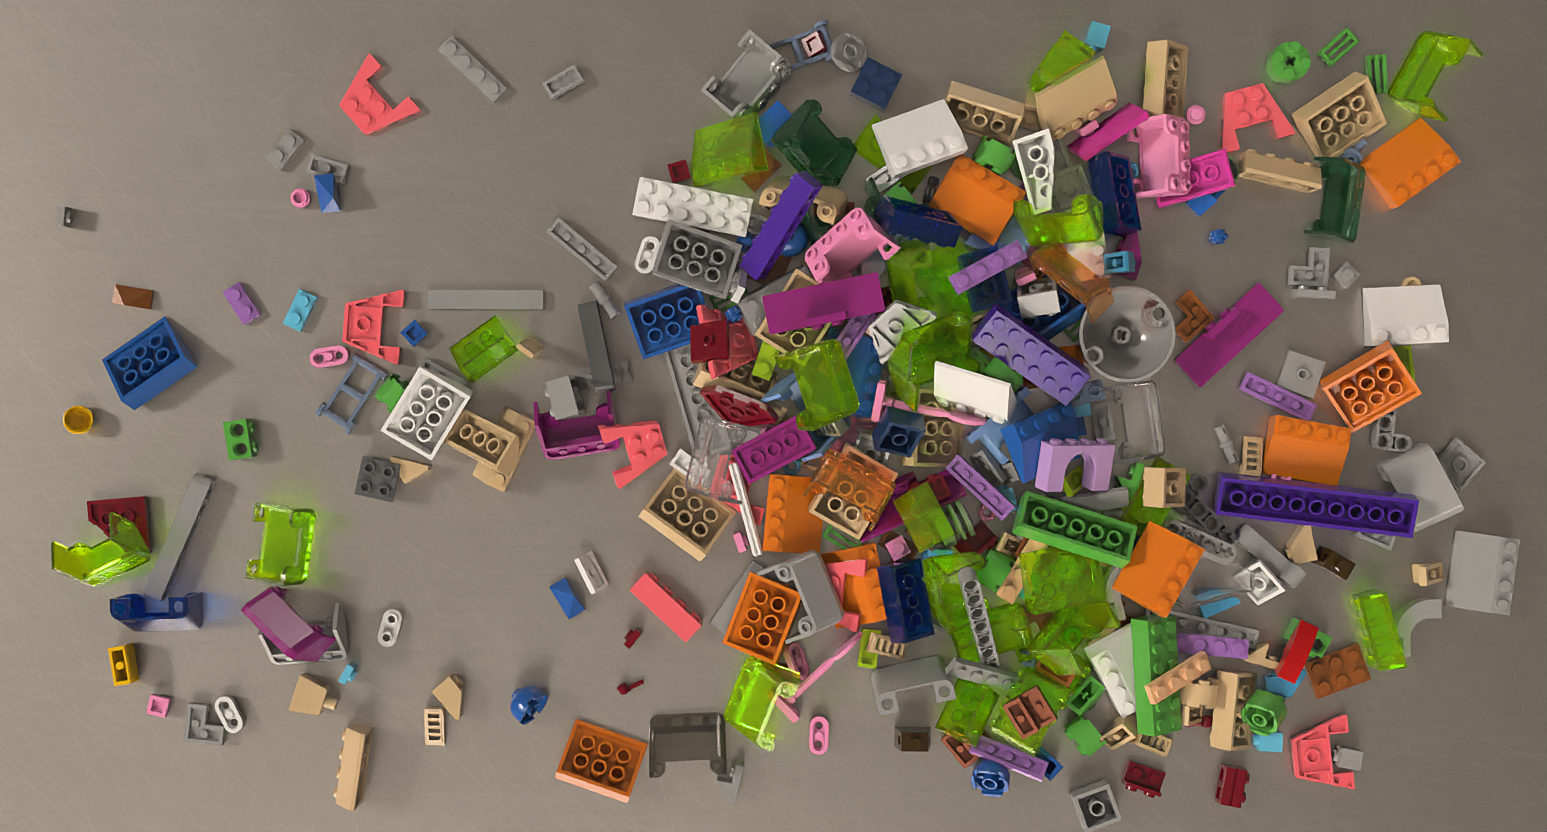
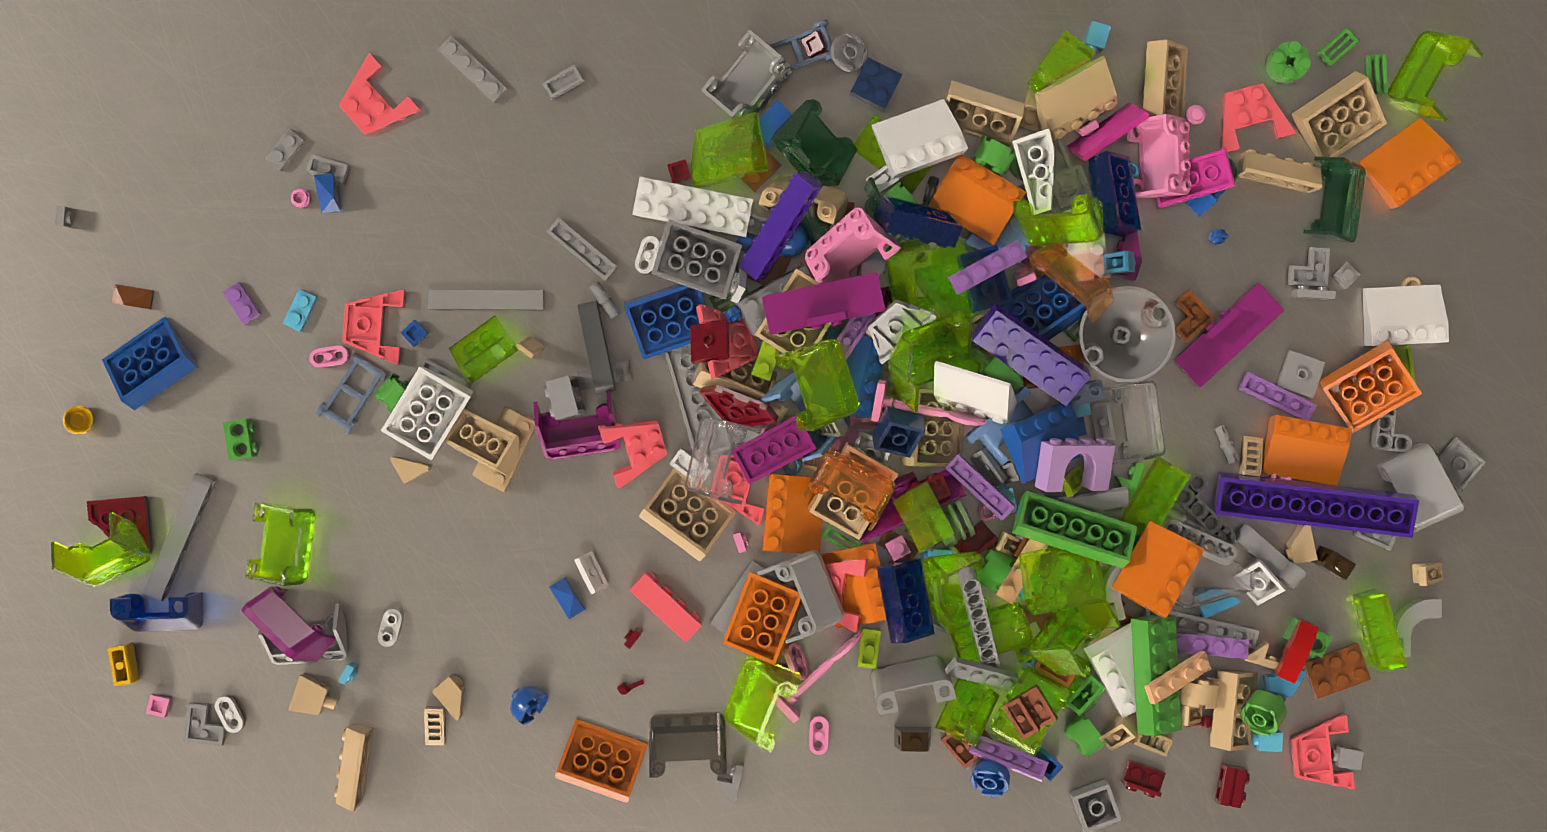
dark grey bracket [354,456,401,502] -> none
white axle [729,463,763,556] -> none
tan slope [866,632,908,660] -> none
light grey slope [1017,276,1060,319] -> none
tan slope [1142,467,1186,508] -> none
sand blue plate [1343,139,1368,165] -> none
light grey slope [1444,530,1520,616] -> none

